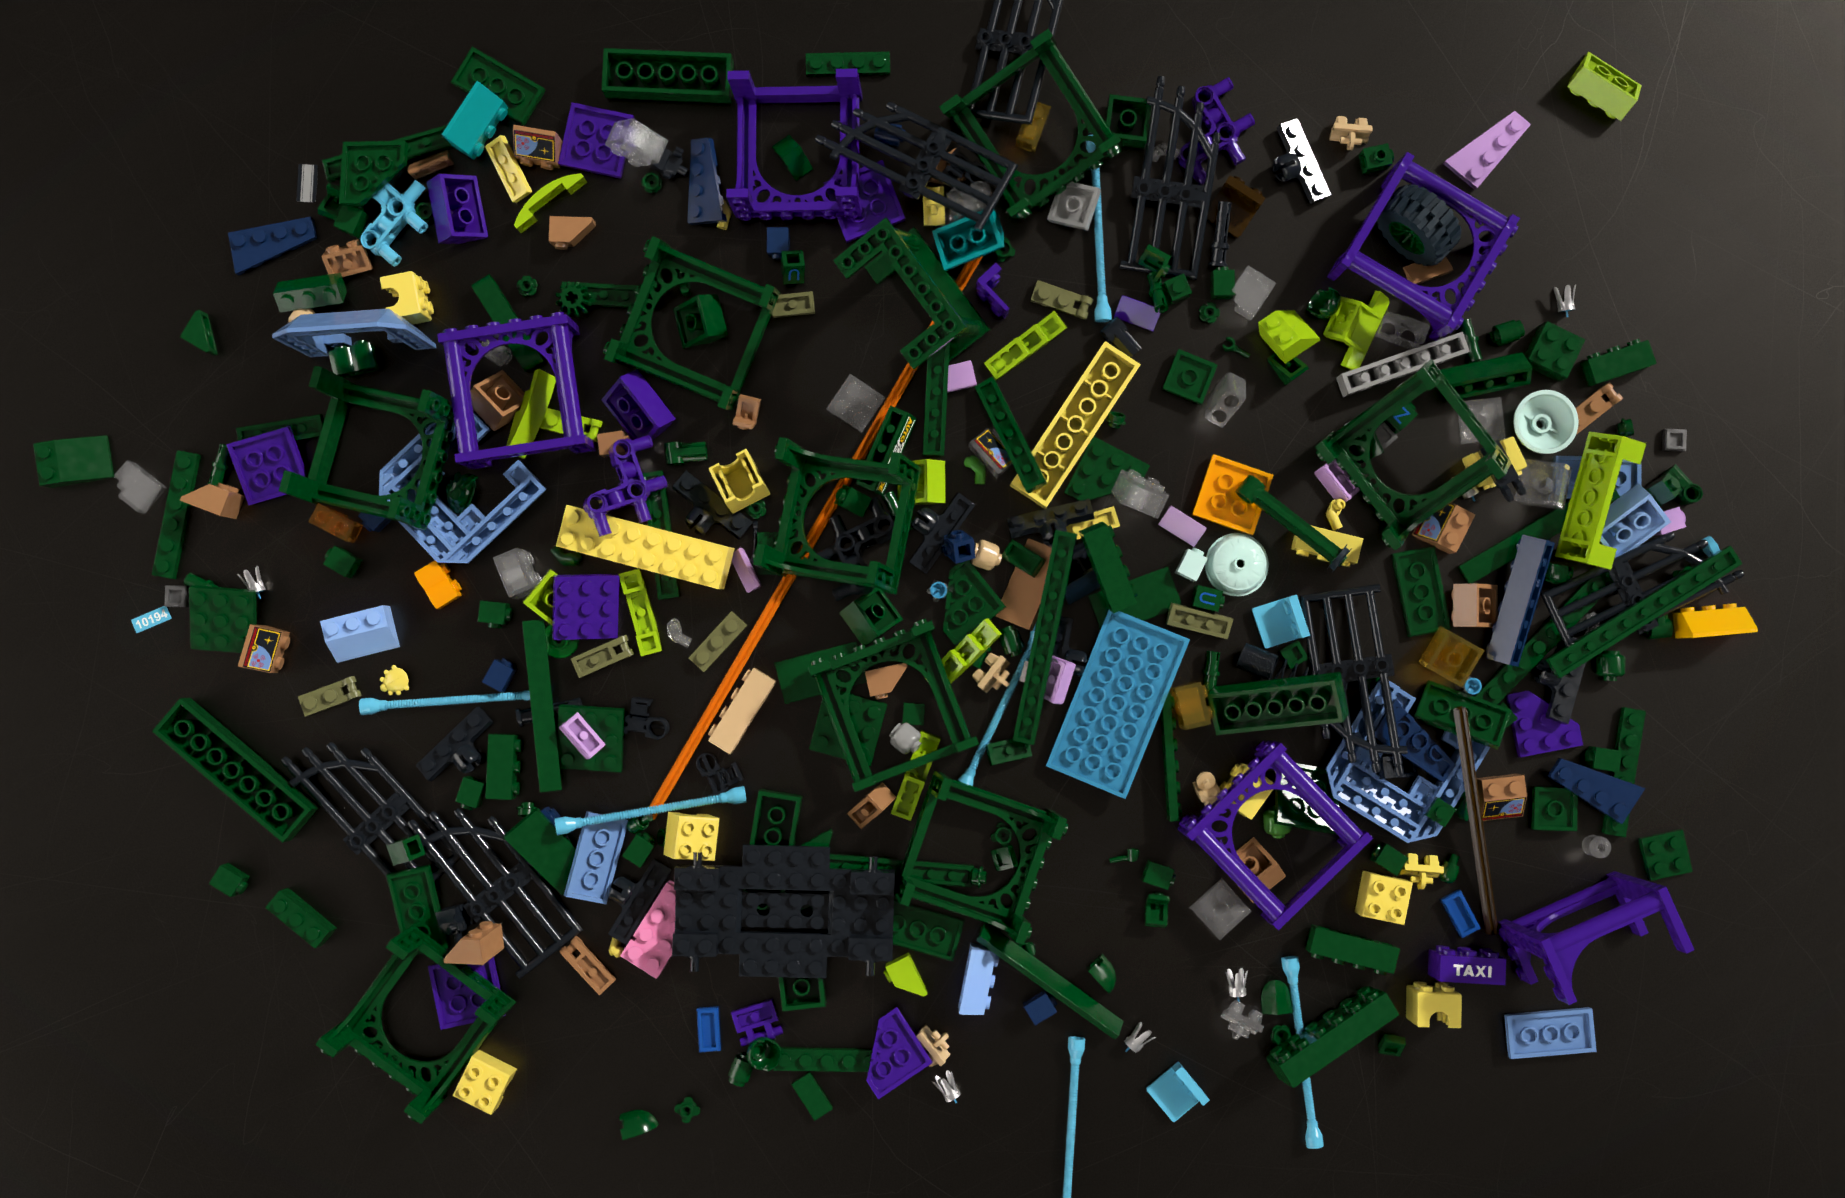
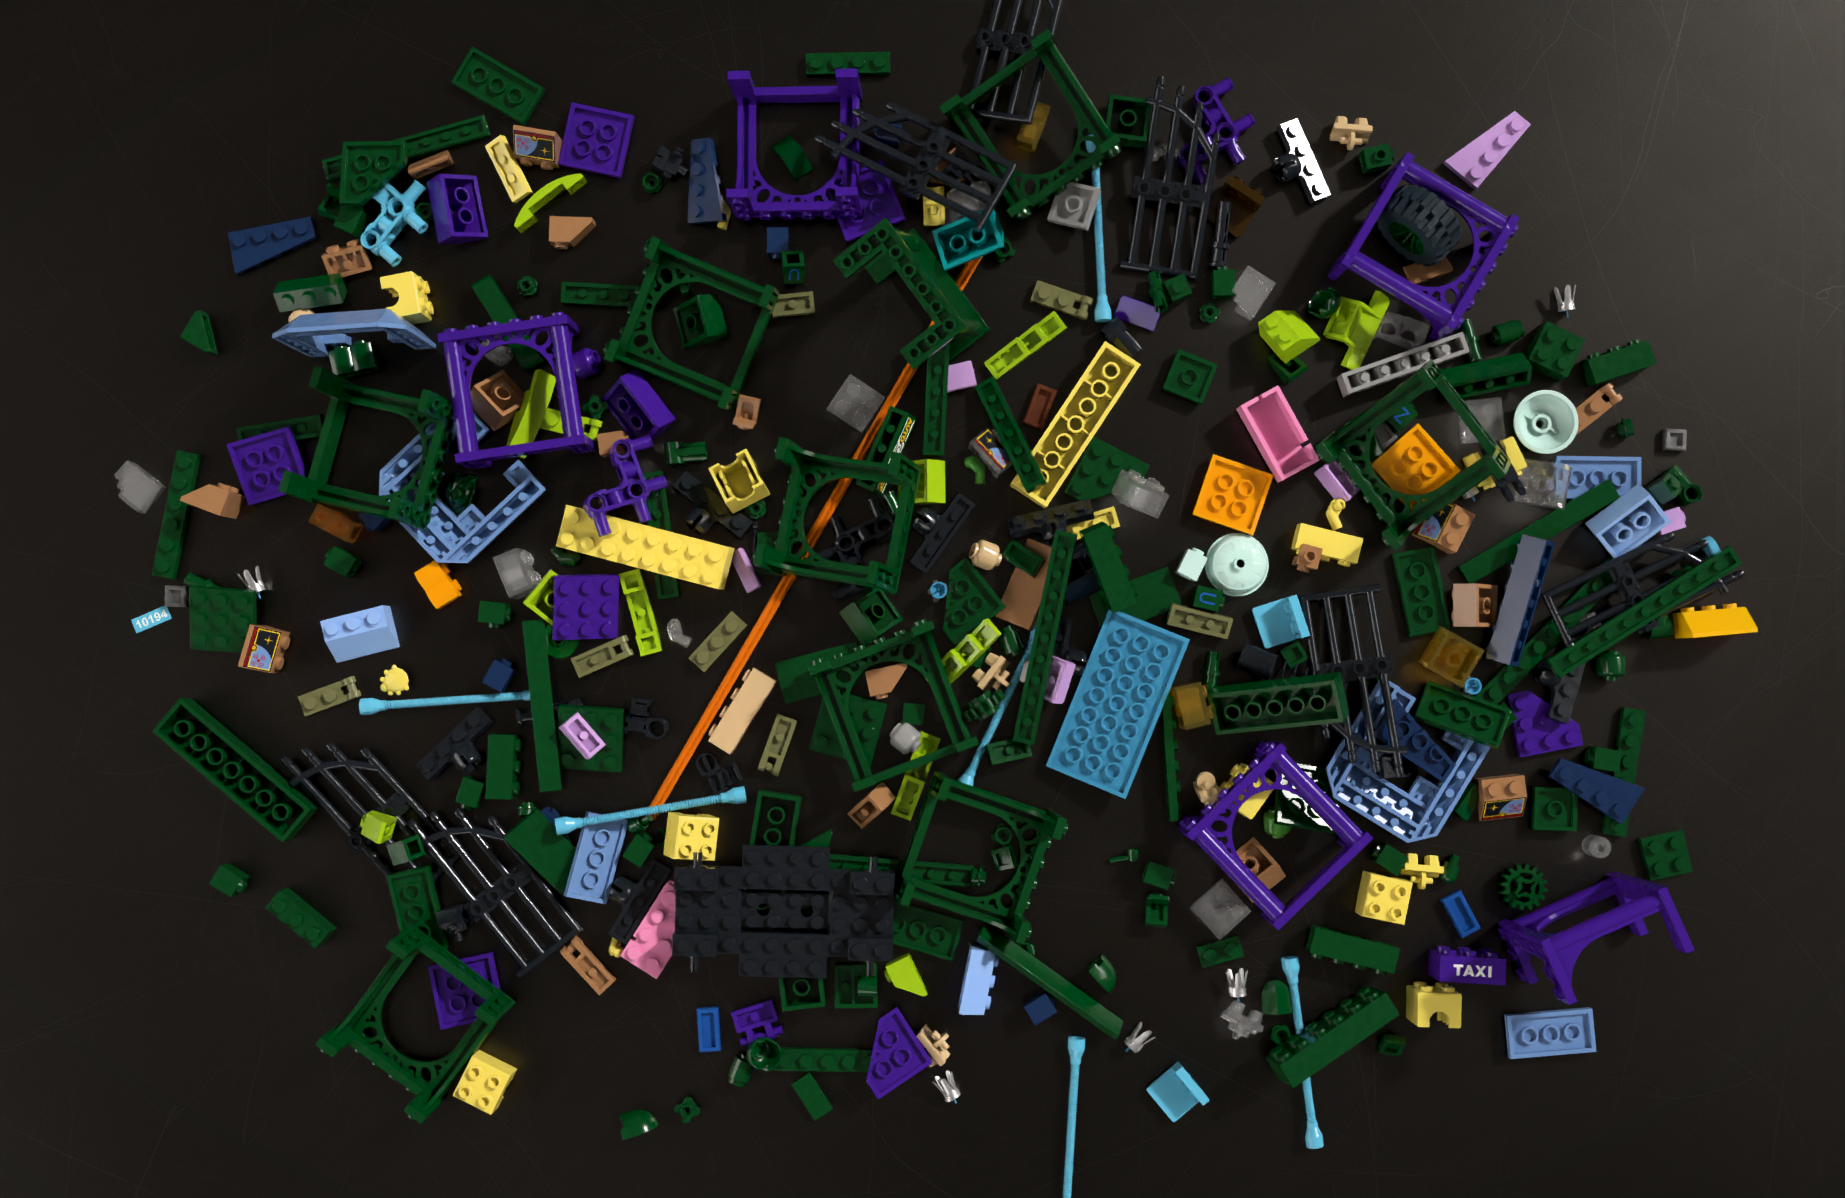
dark green slope [33,435,114,488] -> none
dark green pin [207,443,231,486] -> none
sticker [296,164,318,202] -> none
teal slope [442,81,508,160] -> none
medium nougat slope [444,921,504,965] -> none
dark green gear [555,281,592,318] -> none
dark green brick [602,48,734,103] -> none
clear brick [605,118,668,167] -> none
dark green brick [834,484,872,517] -> none
dark blue brick [942,530,976,564] -> none
dark purple bracket [976,263,1009,319] -> none
dark green plate [1105,411,1126,428] -> none
dark green bracket [1138,244,1171,282] -> none
lavender slope [1158,506,1207,547] -> none
clear piece [1205,372,1246,428] -> none
dark green hand [1222,337,1251,358] -> none
dark green piece [1235,474,1352,572] -> none
dark green plate [1424,797,1456,827] -> none
dark brown axle [1453,706,1498,935] -> none
dark green hair [1544,562,1574,584] -> none
lime plate [1555,432,1646,570] -> none
lime slope [1567,51,1642,121] -> none
none -> lime slope [360,810,398,844]
none -> dark purple head [572,348,602,379]
none -> dark green plate [583,394,609,420]
none -> olive plate [758,713,798,777]
none -> dark green plate [834,963,878,1009]
none -> dark green gear [962,689,1006,723]
none -> copper tile [1022,383,1057,431]
none -> dark green plate [1196,934,1244,968]
none -> bright pink piece [1236,386,1319,483]
none -> medium nougat bracket [1292,544,1323,573]
none -> light orange plate [1371,423,1460,510]
none -> dark green gear [1498,863,1548,911]

